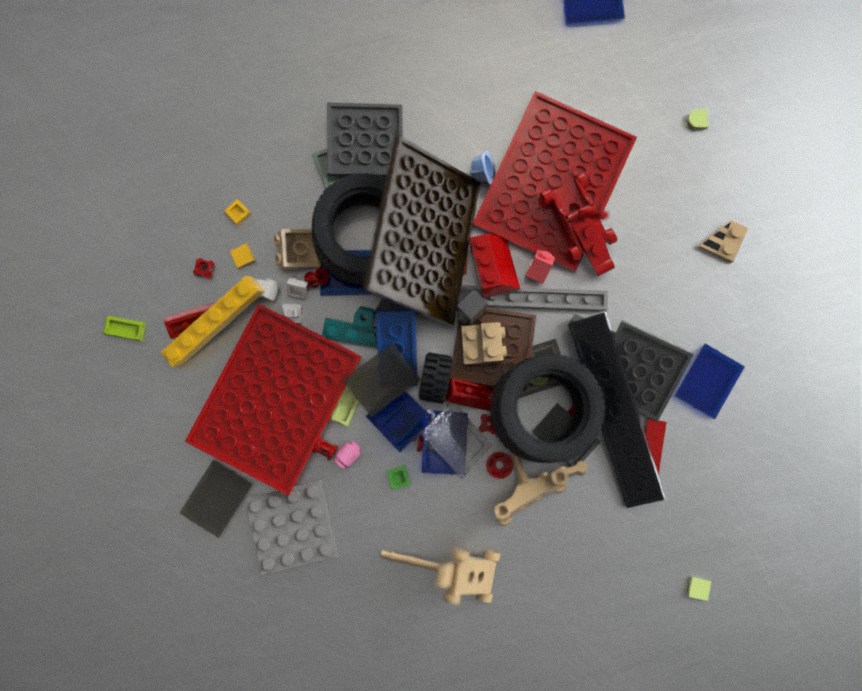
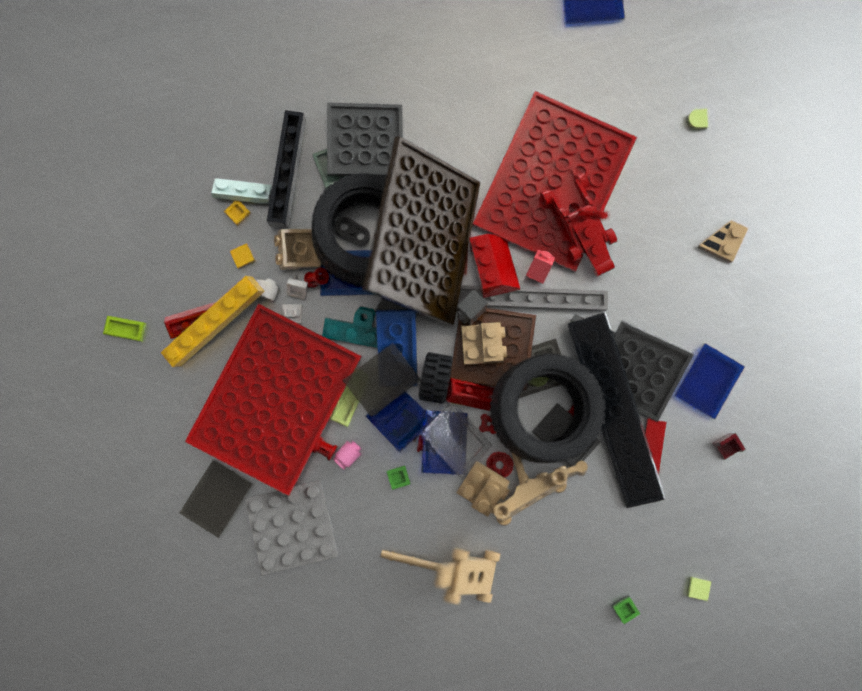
red plate [193,258,214,279] -> none
light blue piece [469,152,495,185] -> none
none -> light aqua plate [211,178,272,204]
none -> black brick [267,110,306,229]
none -> dark grey plate [334,217,370,246]
none -> tan plate [456,461,510,517]
none -> bright green plate [612,596,640,624]
none -> dark red panel [713,433,746,460]

